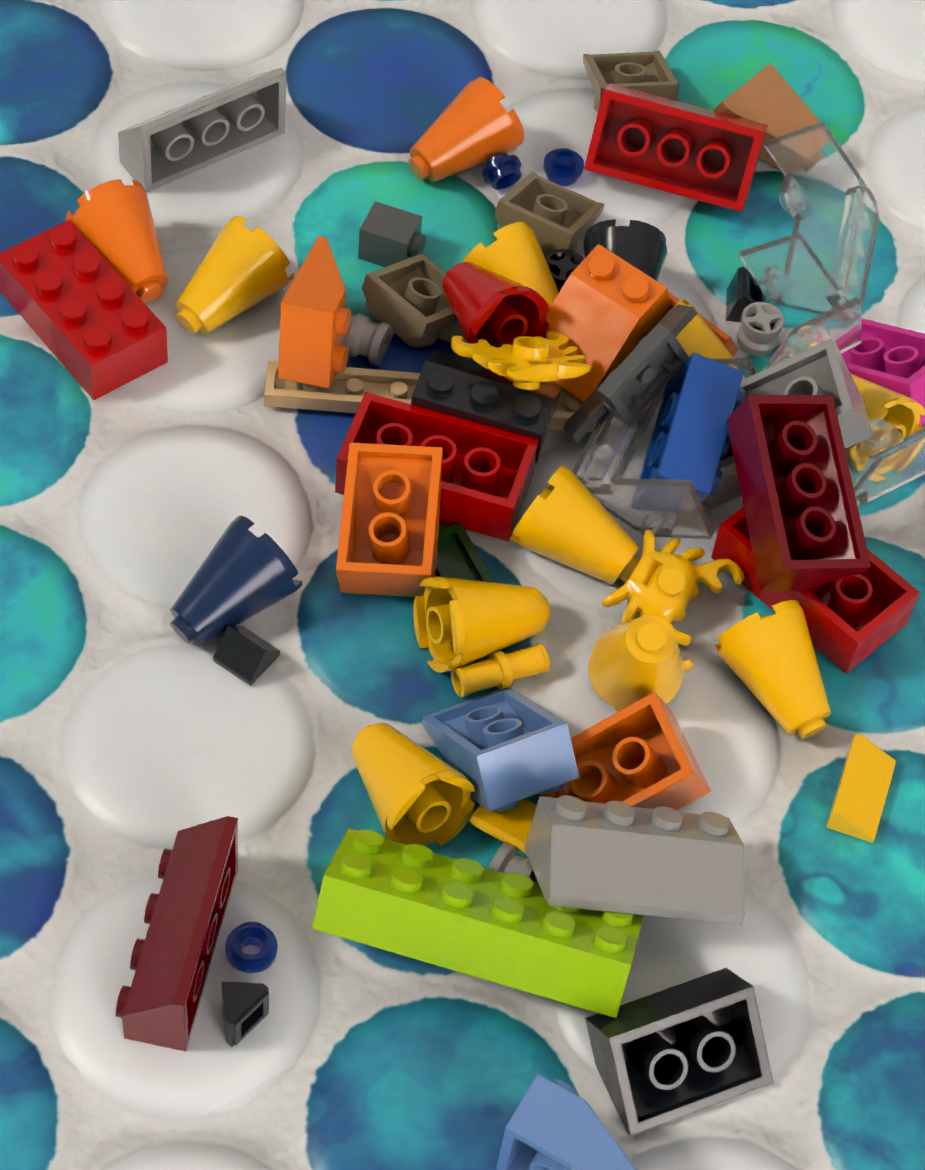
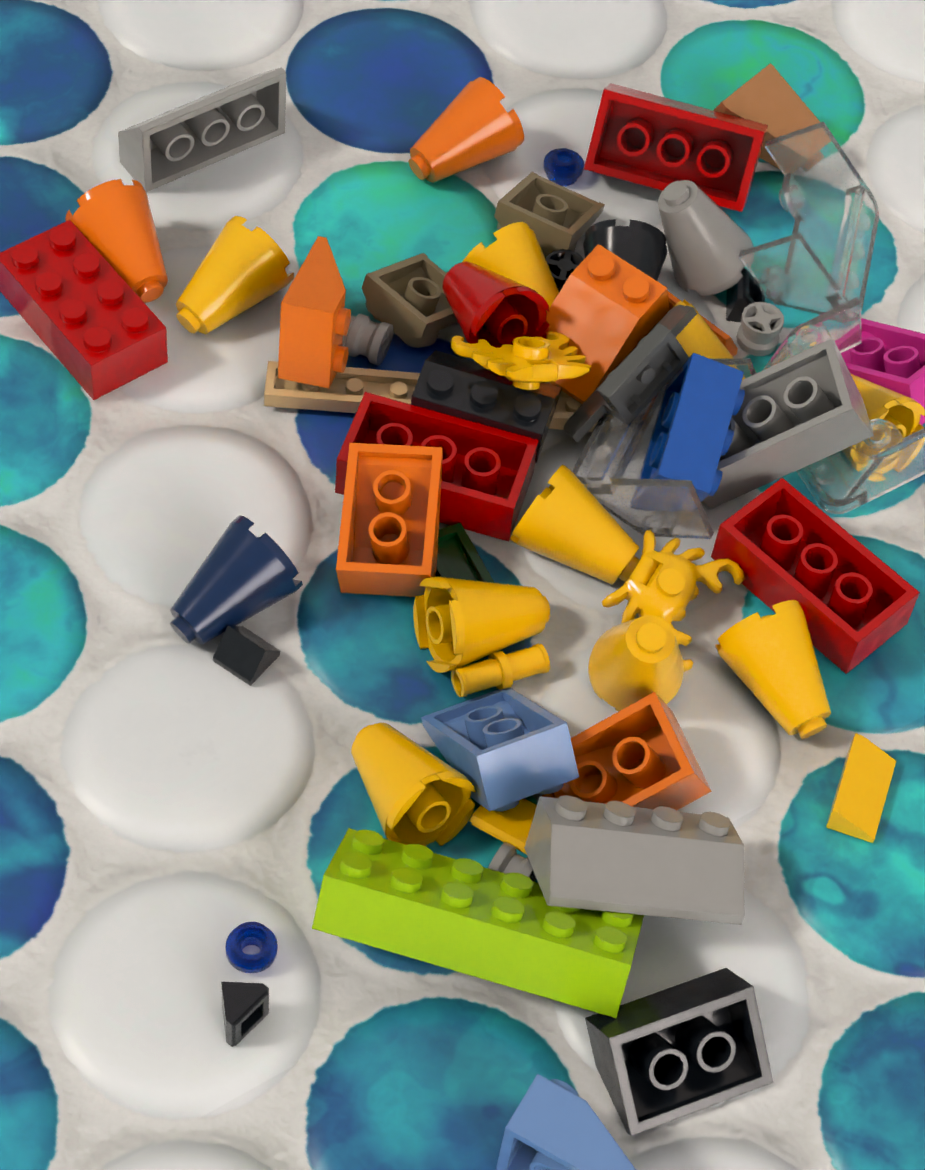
dark red slope [115,816,238,1052] -> none
dark grey brick [358,201,426,267] -> none
clear blue plate [482,153,522,190] -> none
dark tan slope [583,51,679,112] -> none
dark red slope [726,395,871,592] -> none
none -> light grey cone [658,180,755,296]

